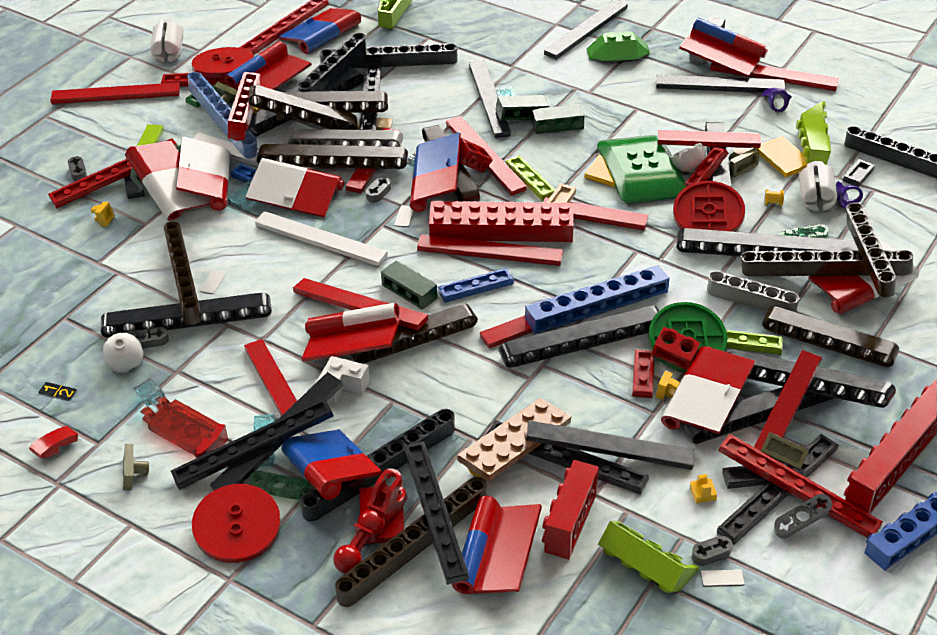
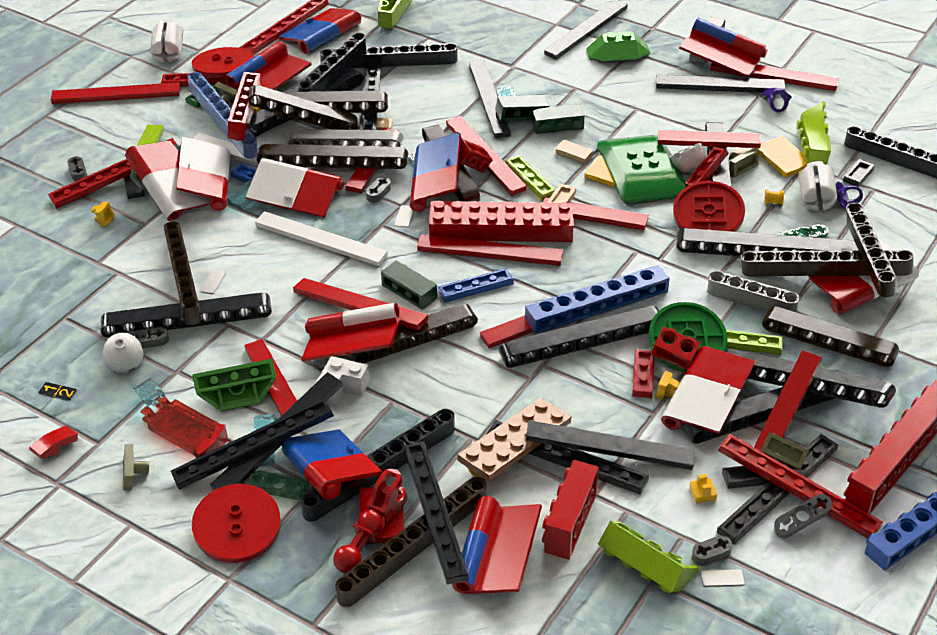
none -> bright green wedge [192,359,276,412]
none -> tile [555,140,593,164]

